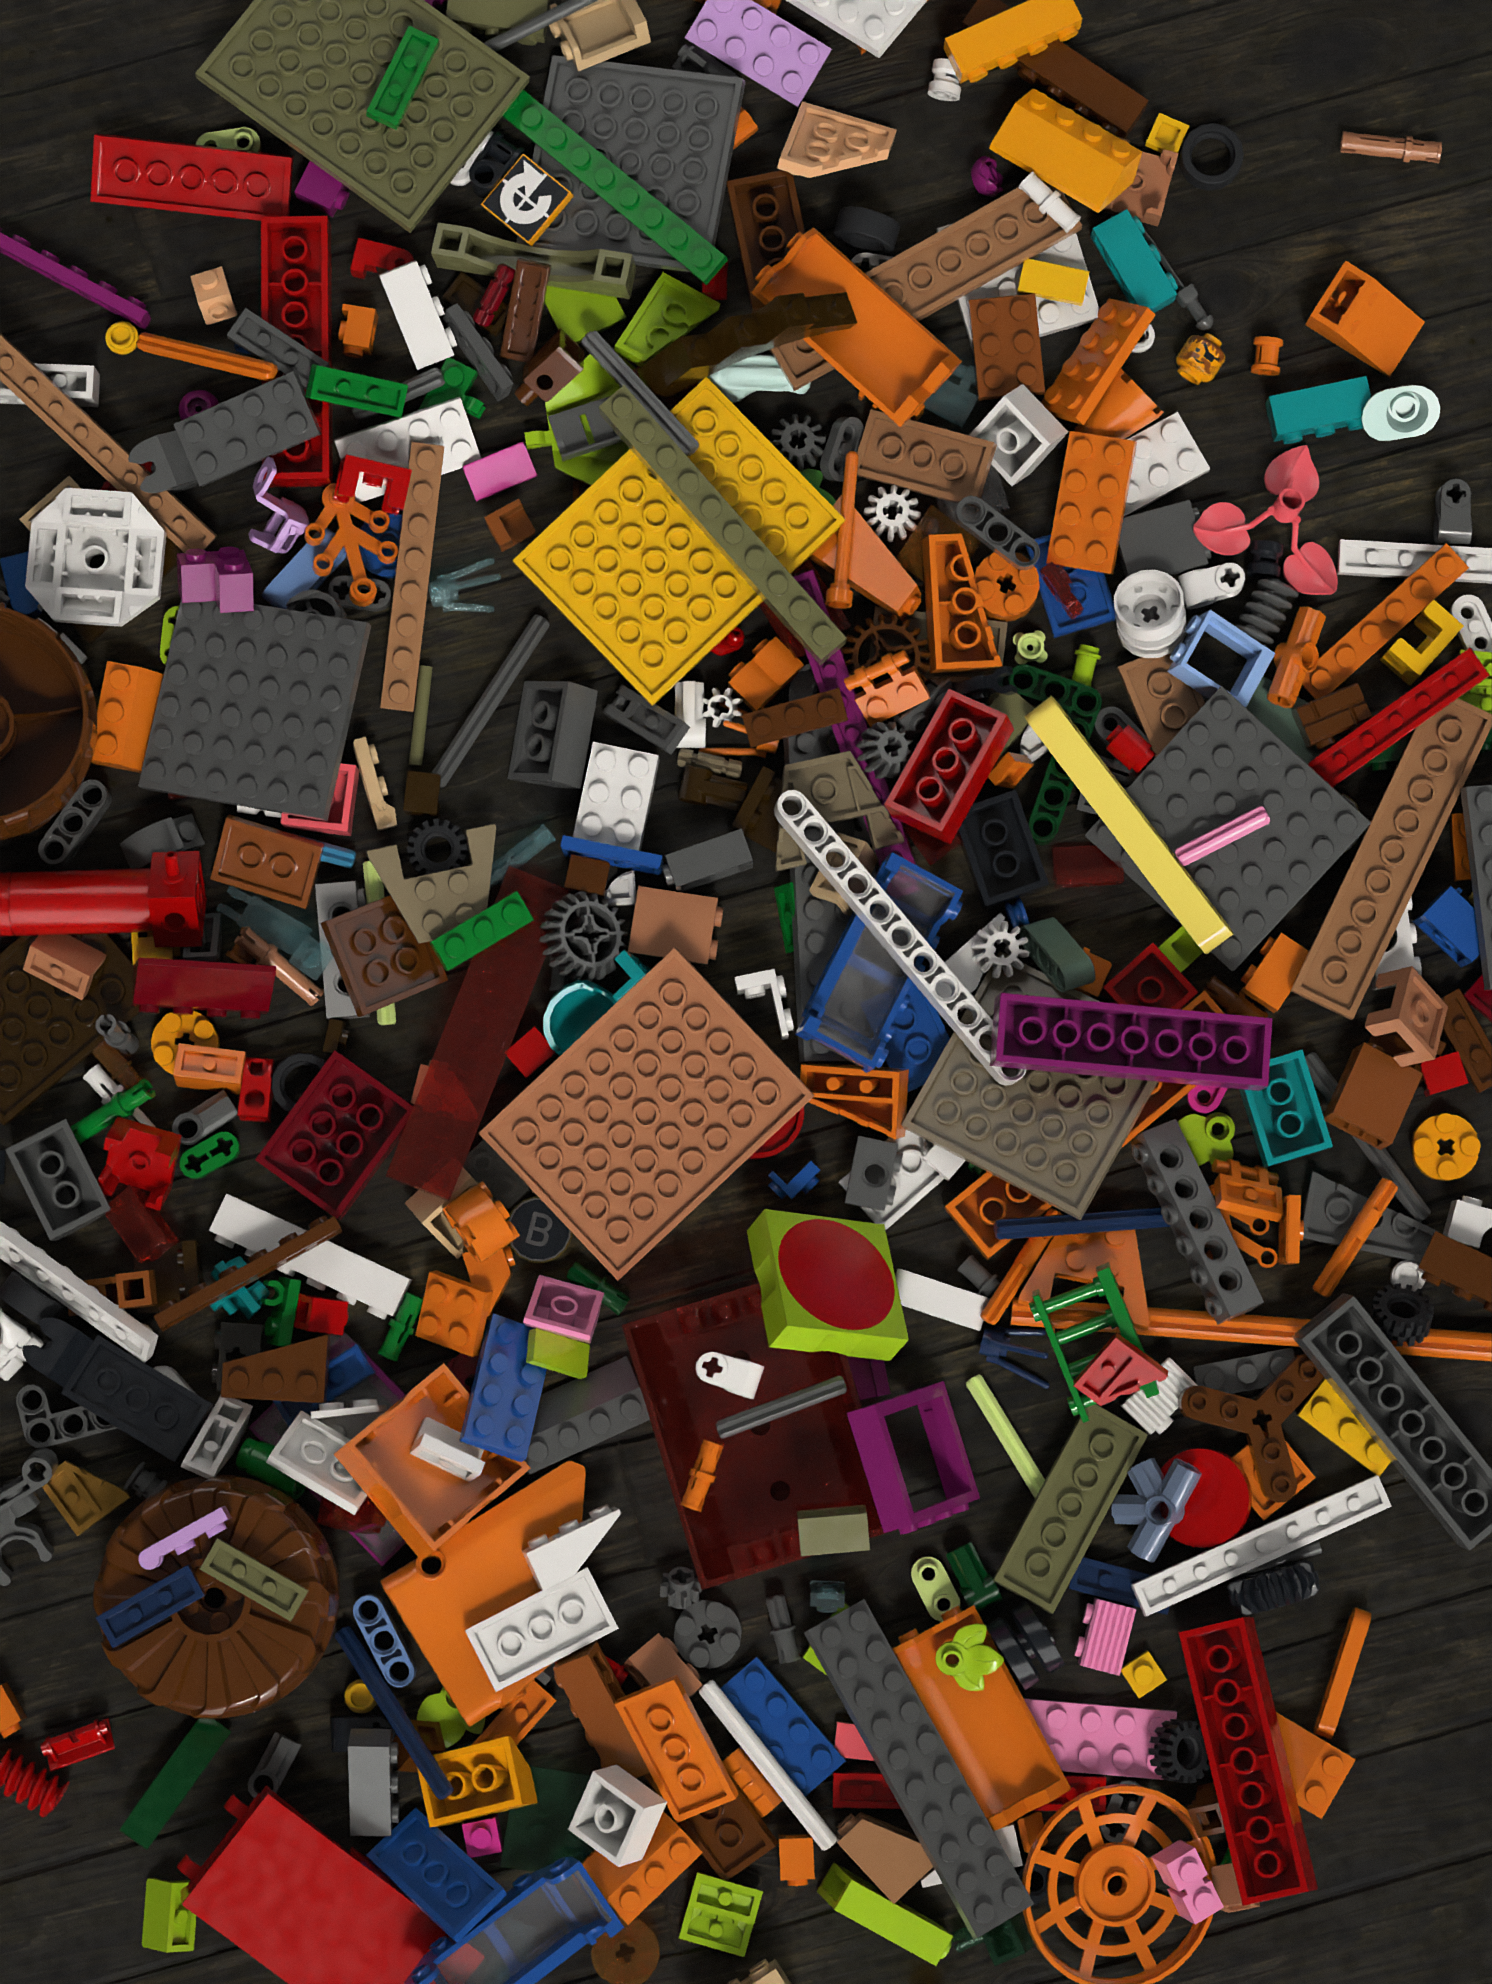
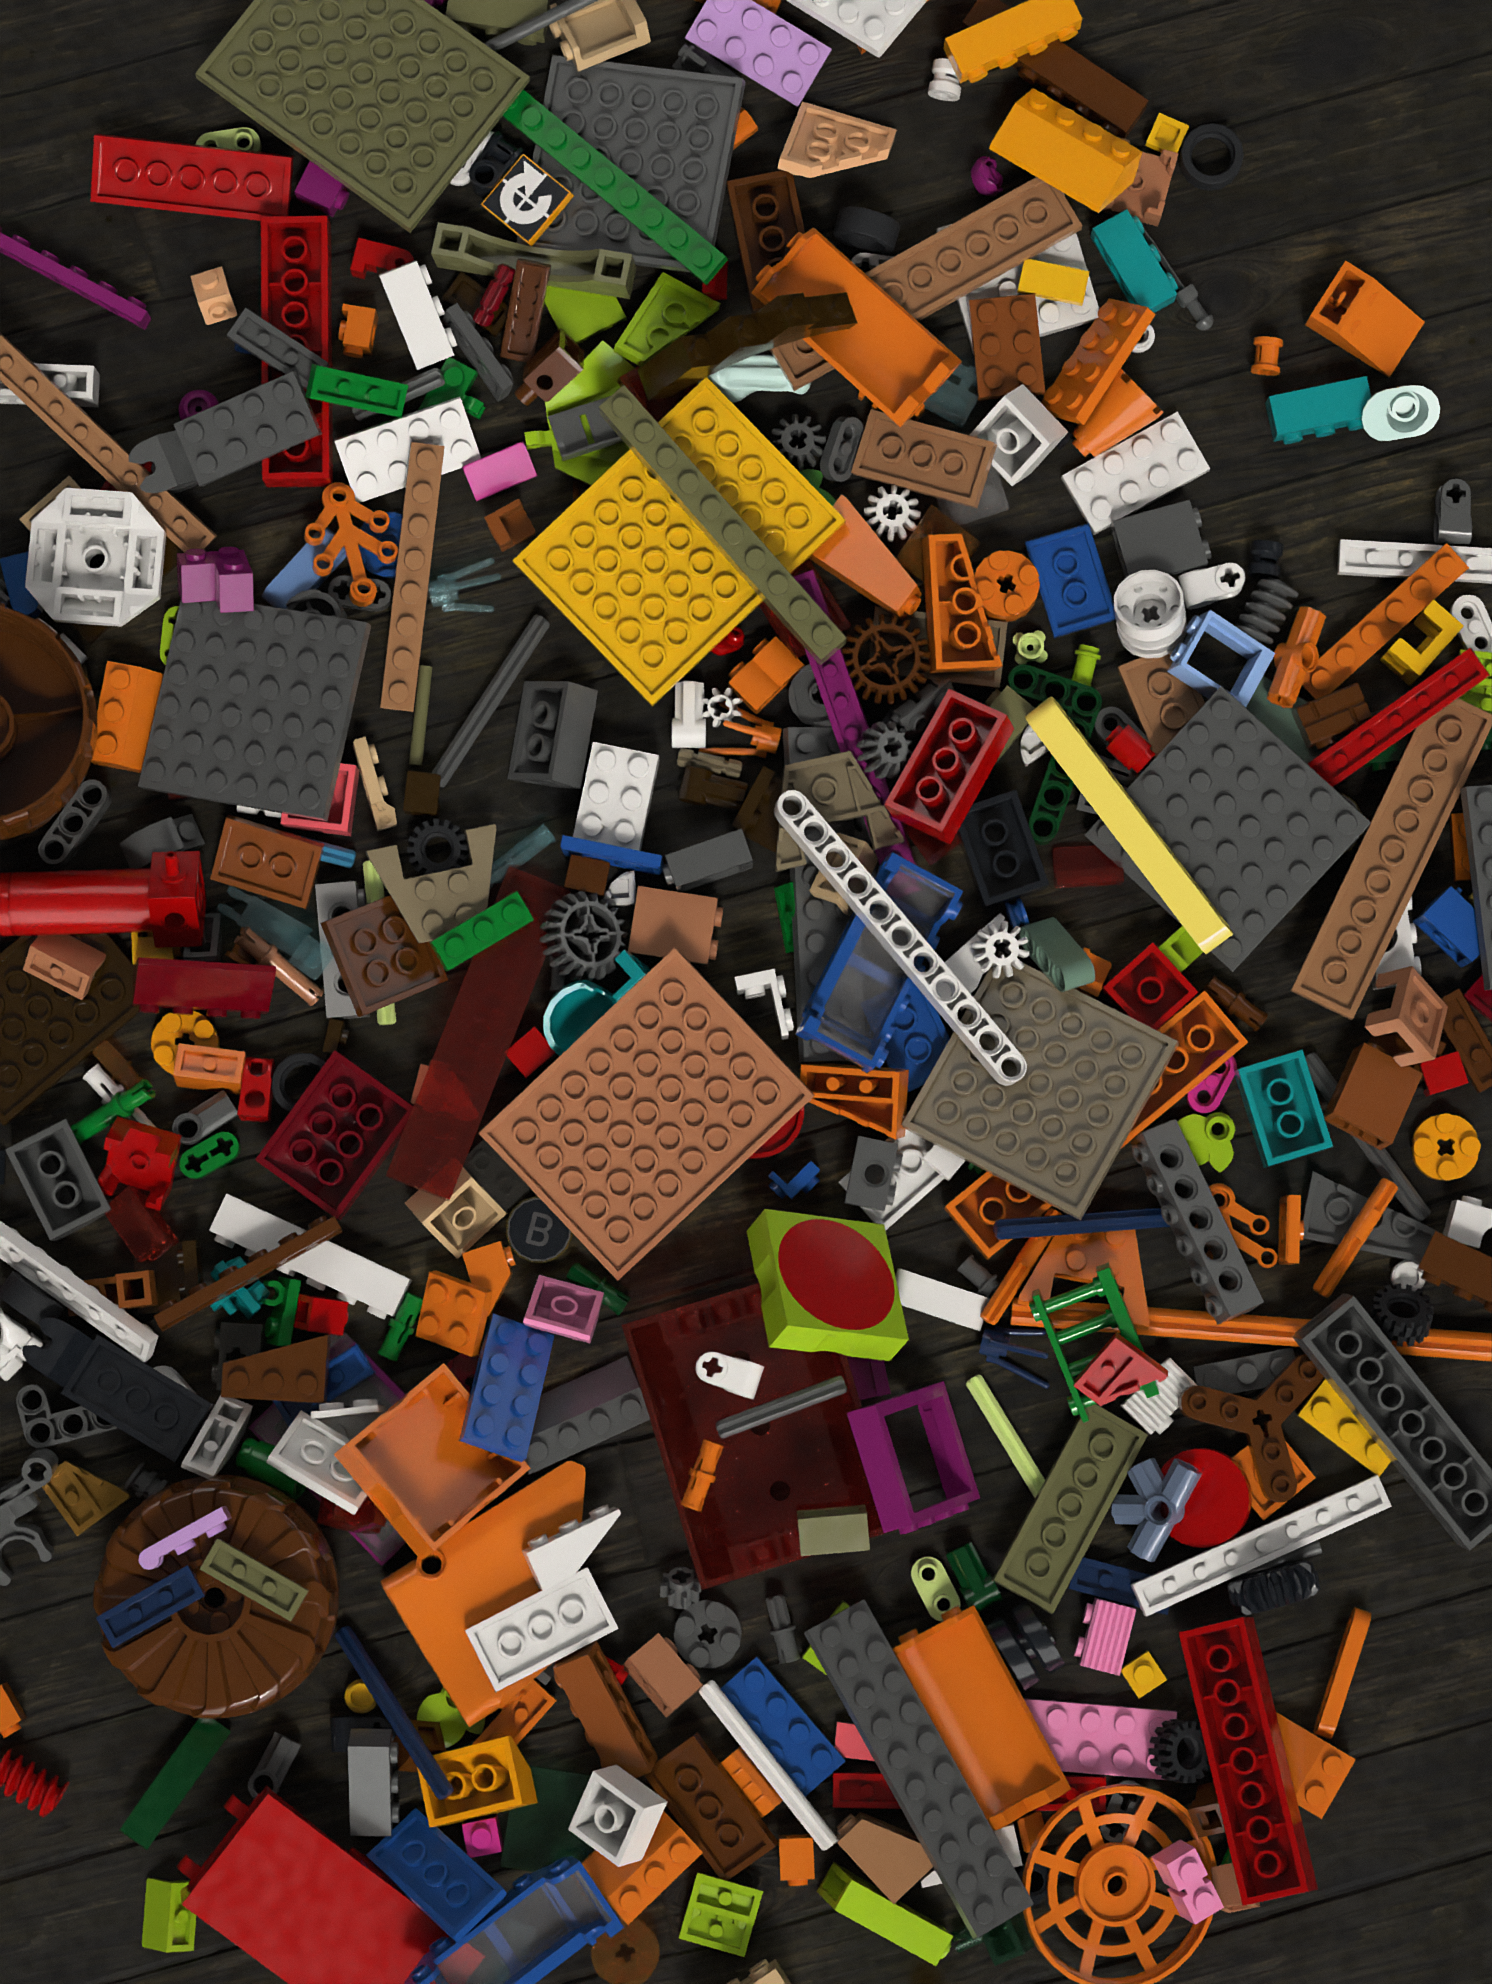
red hinge [40,1718,115,1772] -> none
dark grey pin [95,1014,139,1055] -> none
yellow plate [105,321,139,355] -> none
orange axle [136,332,278,382] -> none
lavender piece [248,456,309,553] -> none
red panel [332,454,412,516] -> none
medium blue beam [353,1593,417,1687] -> none
green plate [366,26,439,130] -> none
white panel [409,1417,485,1482] -> none
orange brick [442,1181,520,1262] -> none
lime tile [526,1328,590,1379] -> none
dark grey axle [581,331,699,456] -> none
dark grey plate [602,684,690,754] -> none
orange plate [614,1675,739,1823] -> none
reddish brown plate [742,688,848,748] -> none
clear light blue plate [810,1580,845,1613] -> none
orange piece [825,451,859,609] -> none
orange plate [844,650,930,727] -> none
lime plate [935,1623,1004,1691] -> none
black plate [953,666,1018,703] -> none
dark grey beam [956,496,1040,570] -> none
orange plate [988,752,1034,789] -> none
magenta brick [990,993,1272,1091] -> none
white pin [1018,171,1081,233] -> none
clear red plate [1039,562,1084,620] -> none
orange plate [1046,431,1137,575] -> none
bright pink axle [1175,806,1270,866] -> none
light orange head [1176,333,1225,385] -> none
coral plant [1193,445,1338,595] -> none
orange plate [1212,1159,1284,1222] -> none
orange brick [1241,933,1309,1013] -> none
nougat pin [1340,131,1442,164] -> none

